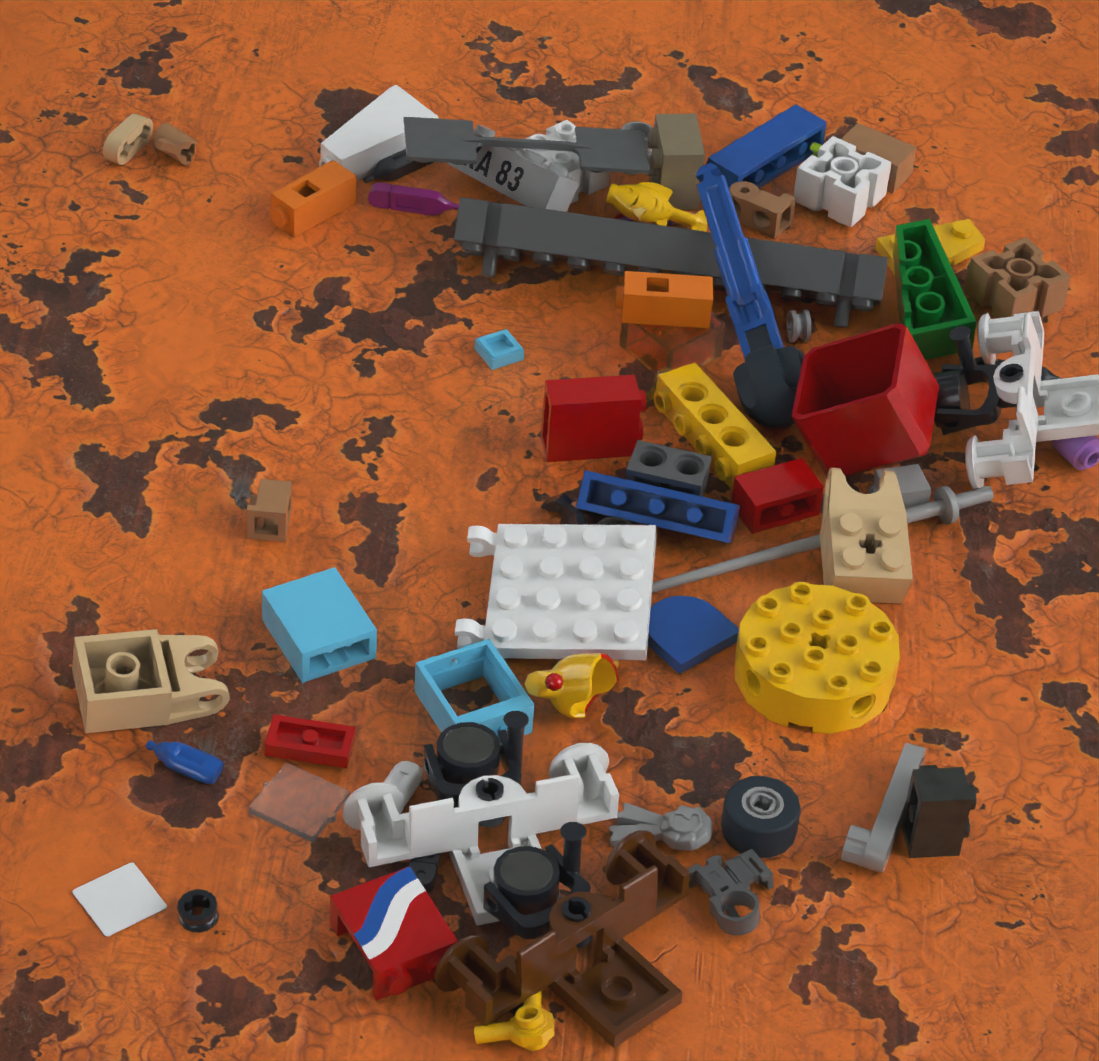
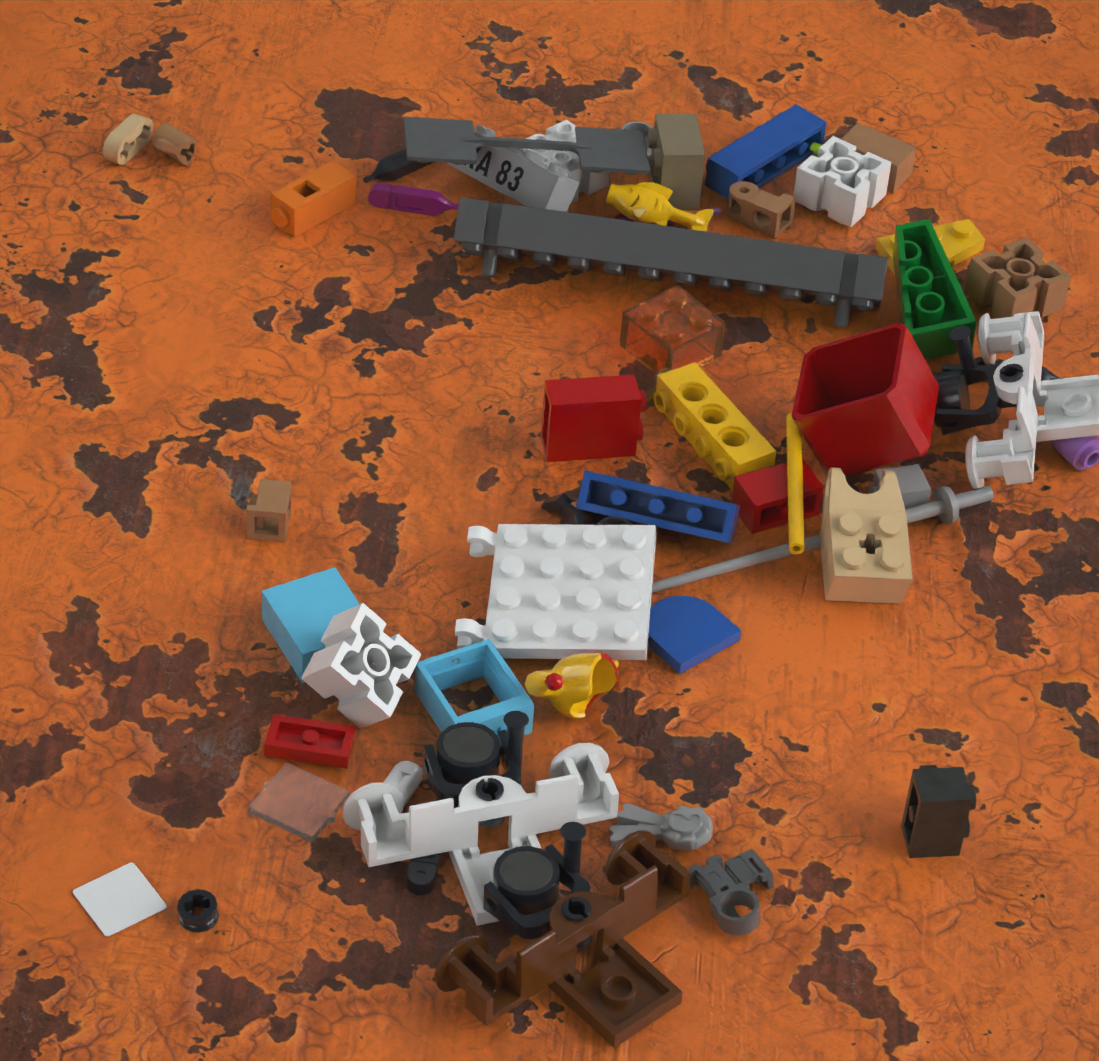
tan brick [72,629,230,733] -> none
blue piece [146,740,224,784] -> none
white slope [319,85,439,180] -> none
panel [330,866,458,1001] -> none
medium azure tile [474,329,524,370] -> none
yellow piece [474,991,554,1051] -> none
orange brick [615,271,713,329] -> none
dark grey brick [626,440,712,497] -> none
piece [696,163,804,429] -> none
black wheel [721,776,801,858] -> none
yellow brick [735,582,900,734] -> none
light grey bush [787,310,811,342] -> none
light grey beam [841,742,926,873] -> none
none -> white brick [301,603,421,729]
none -> yellow piece [786,412,805,554]

